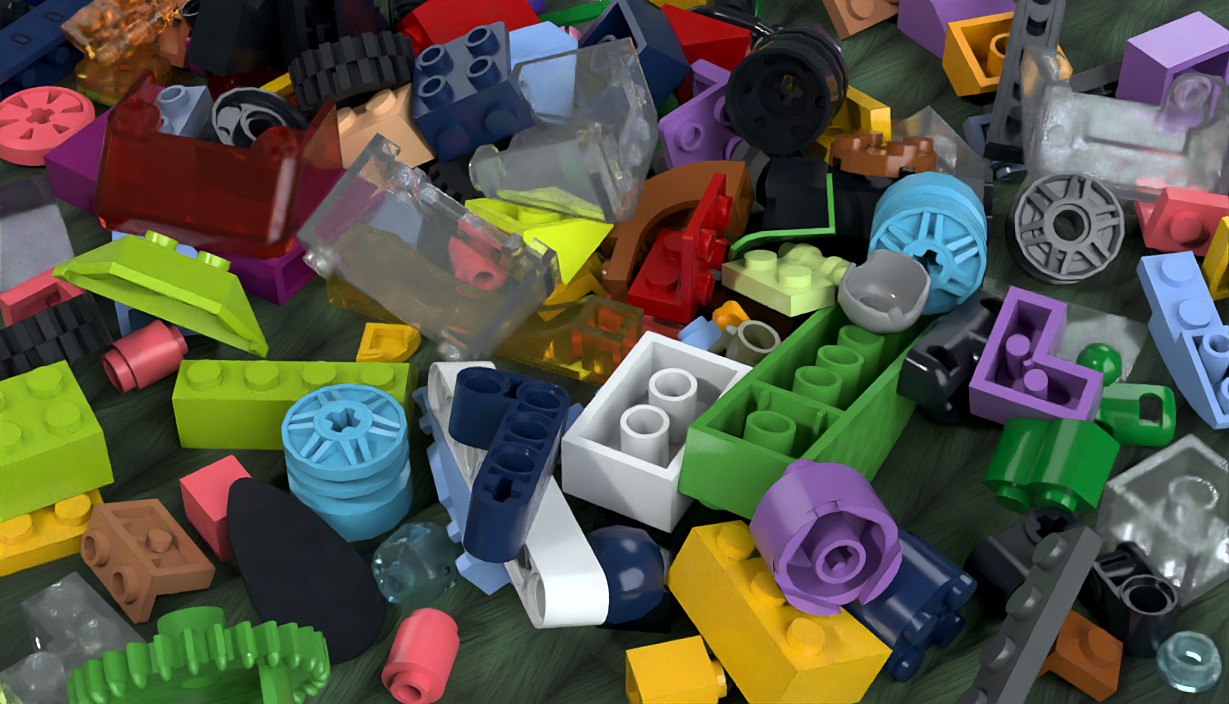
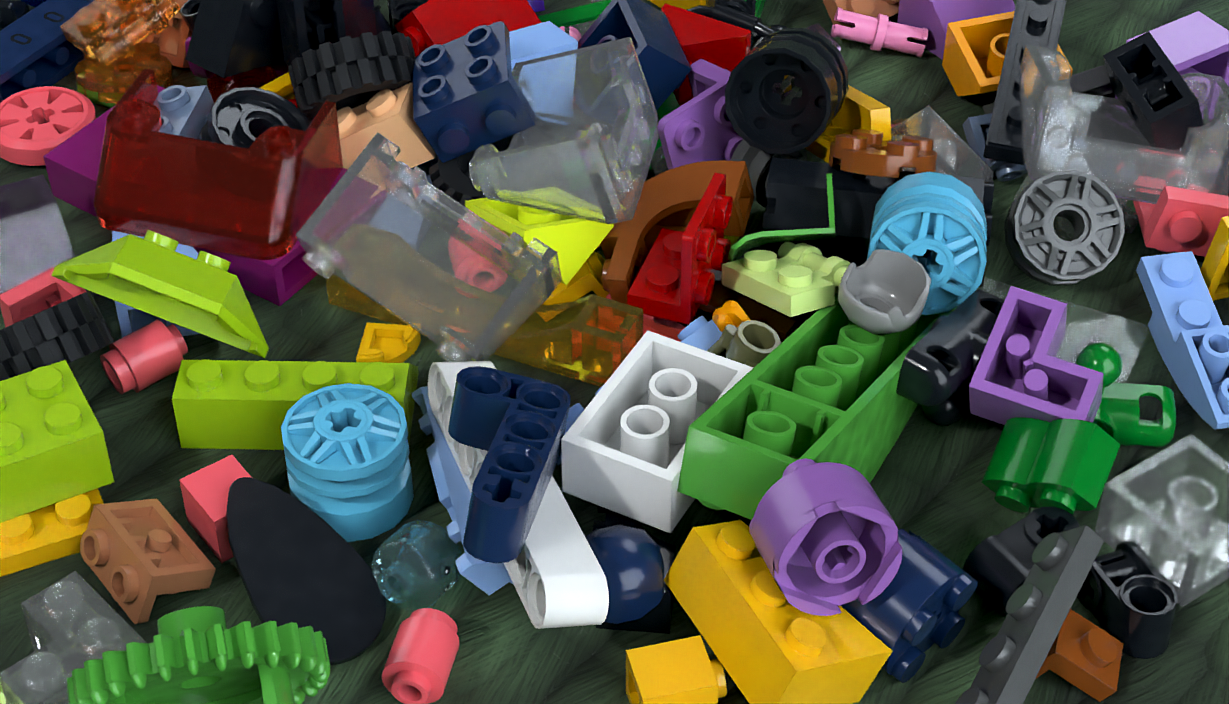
clear light blue plate [1156,631,1222,692] -> none
none -> bright pink pin [831,7,928,58]
none -> black brick [1103,31,1206,159]

